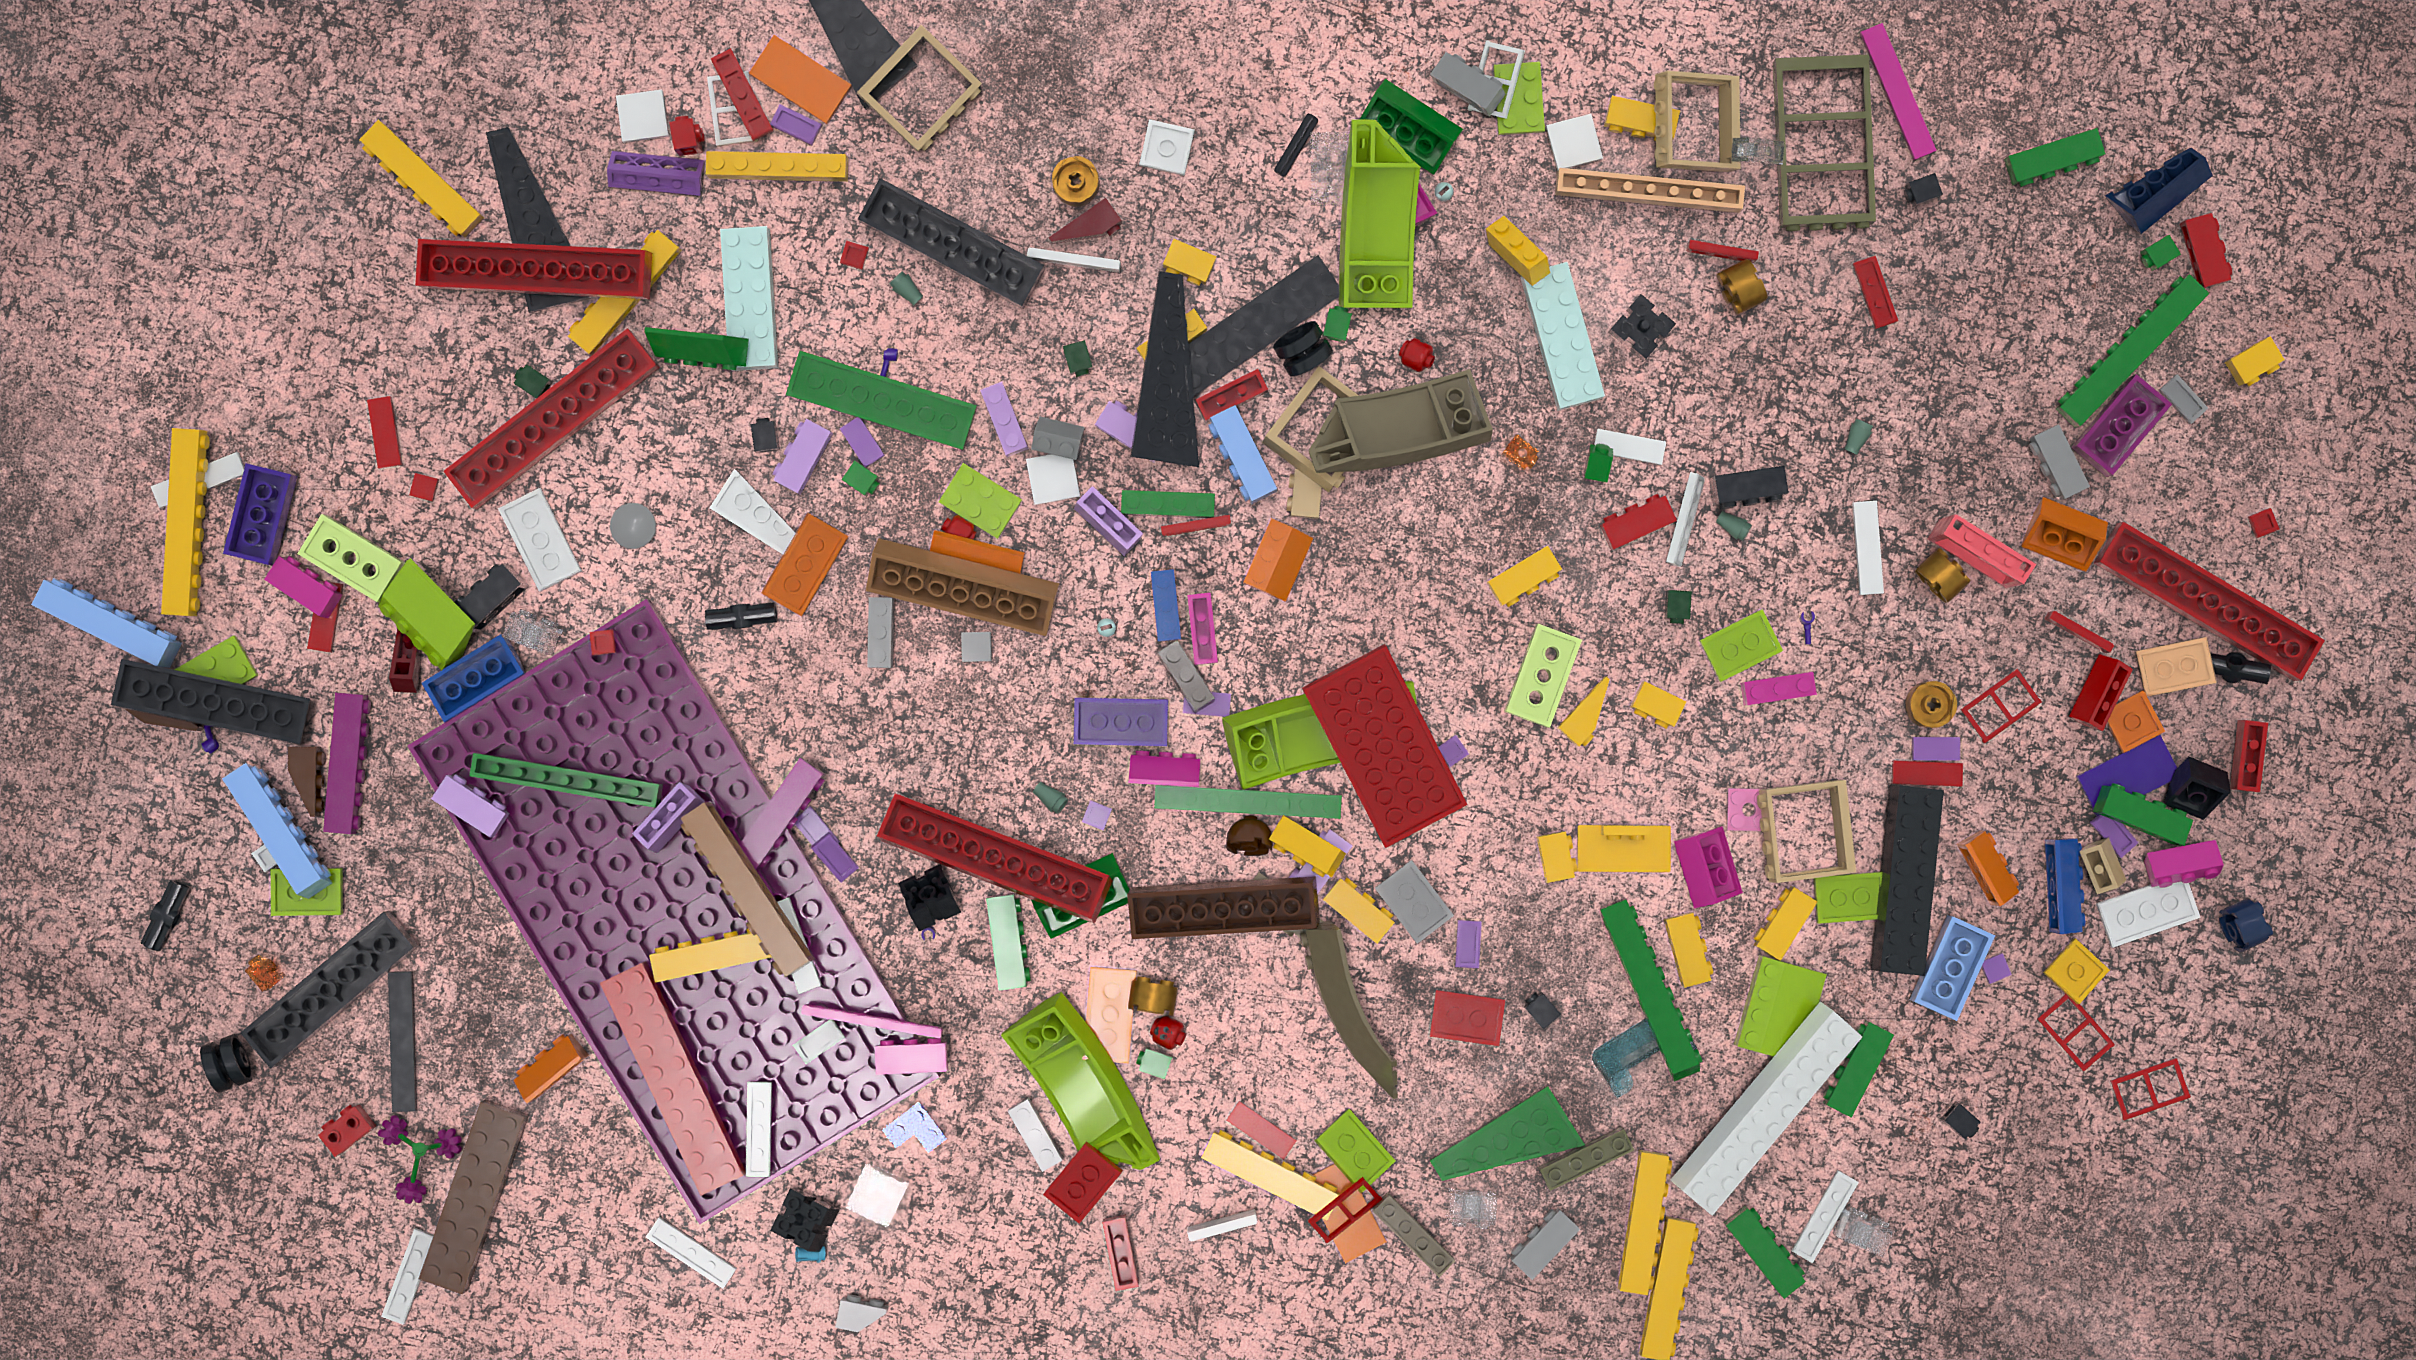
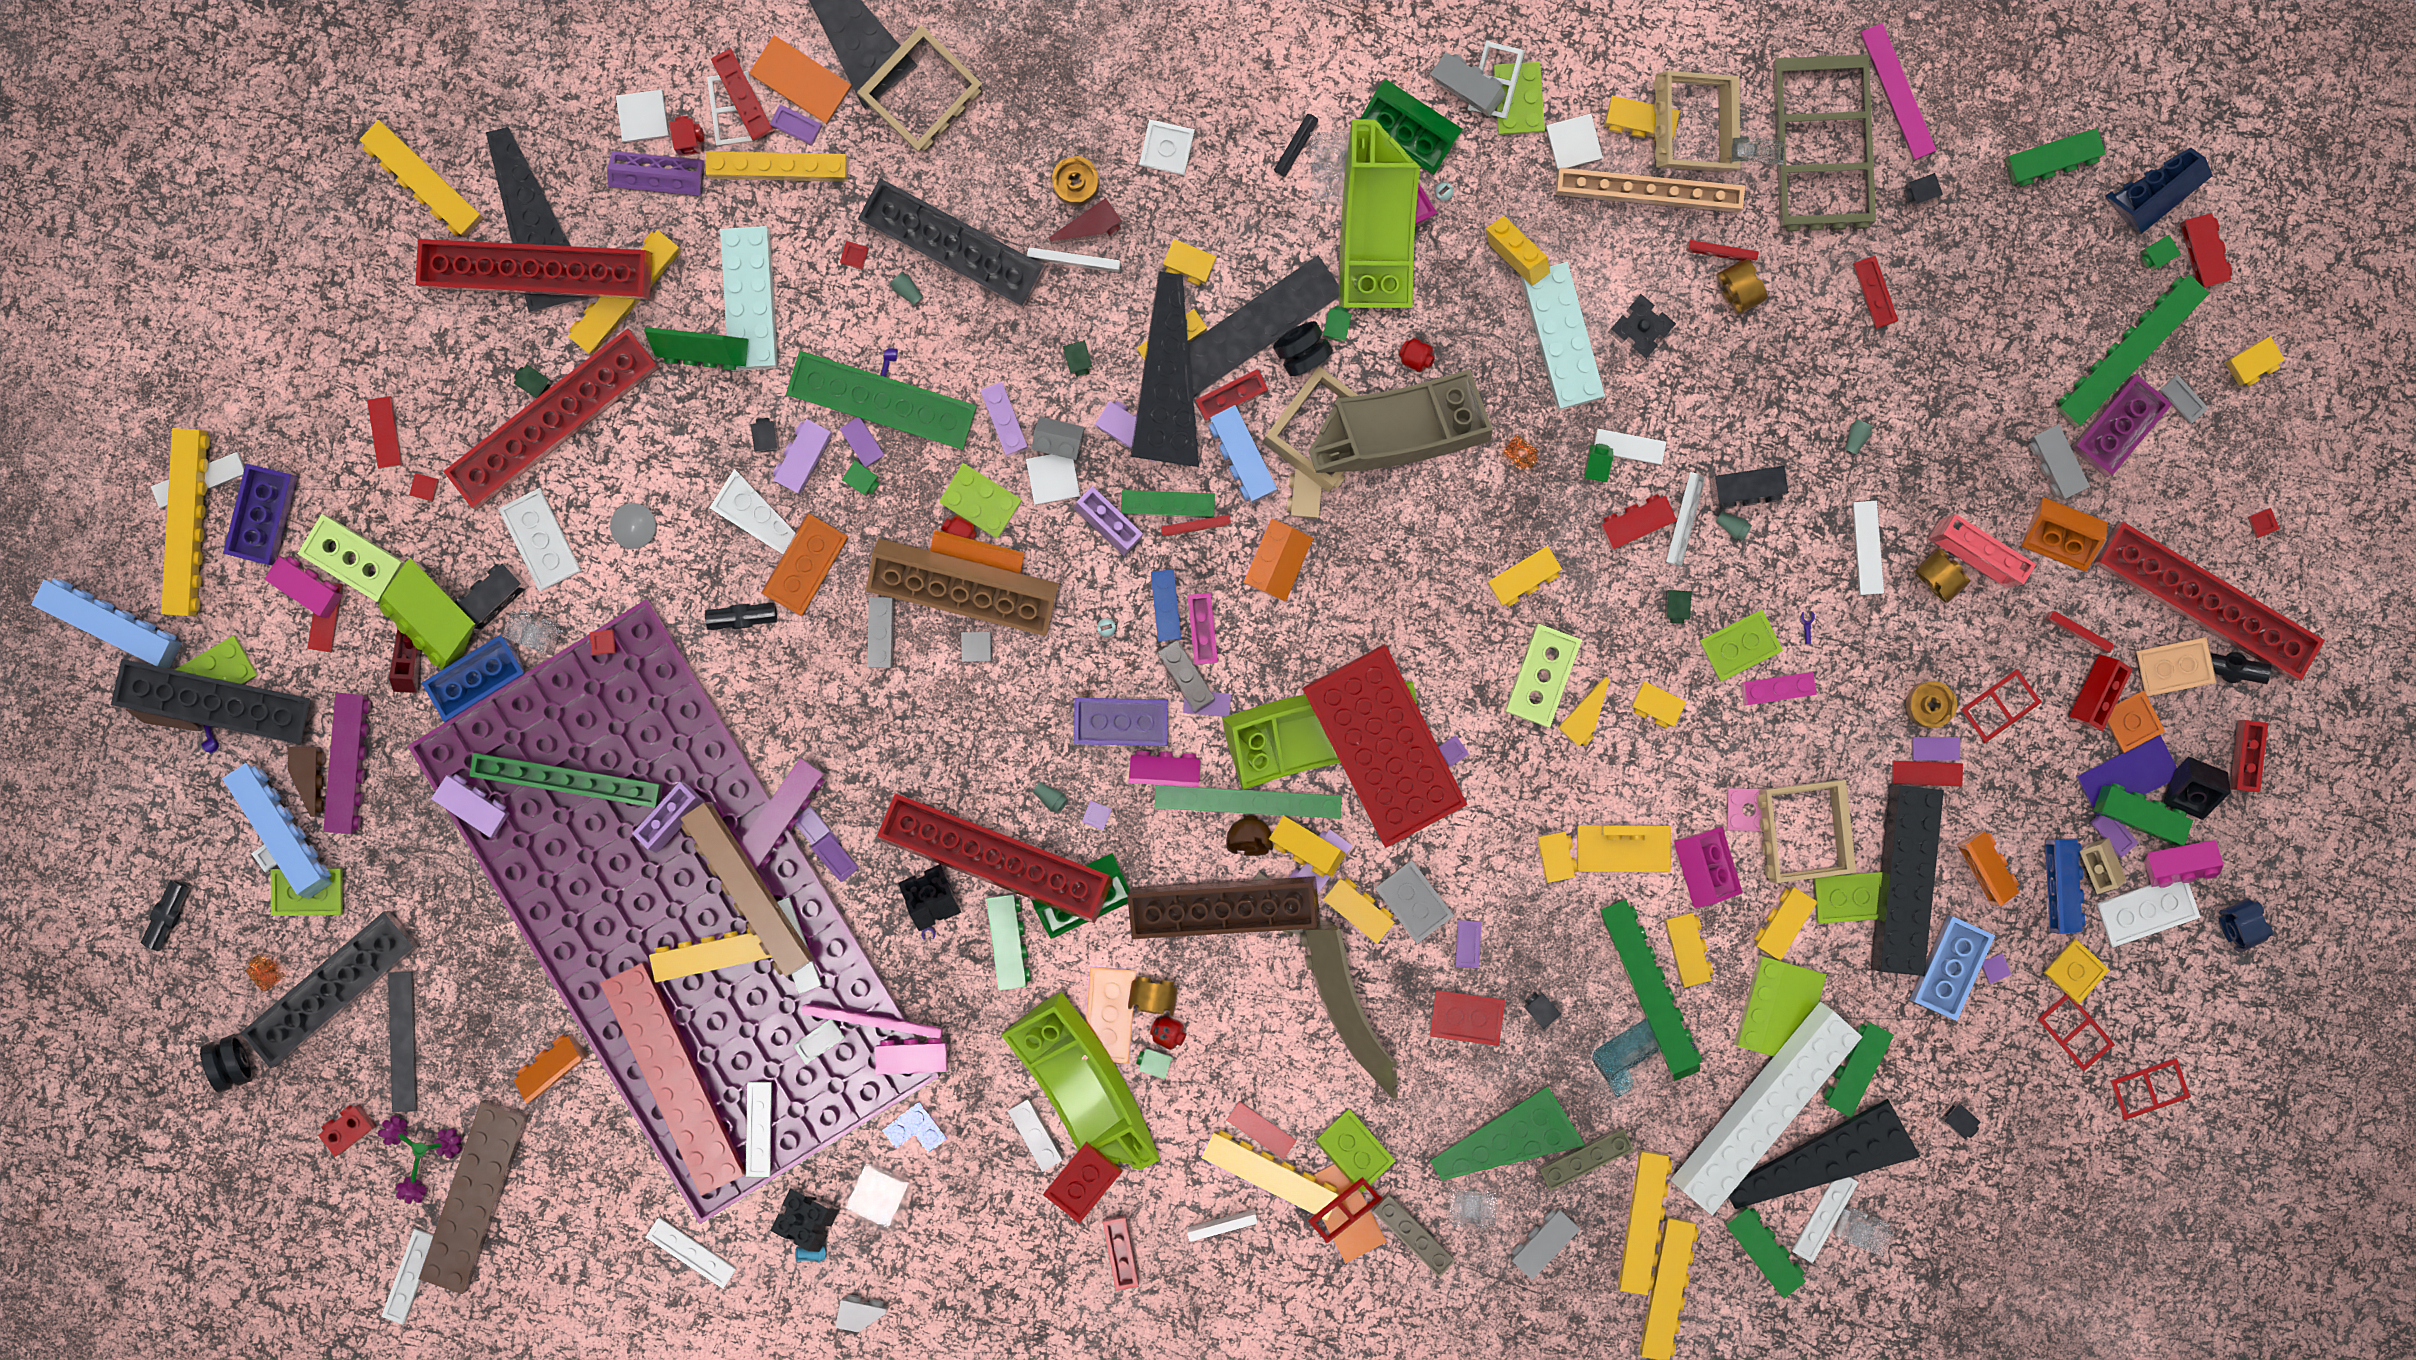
none -> black wing [1728,1098,1920,1209]

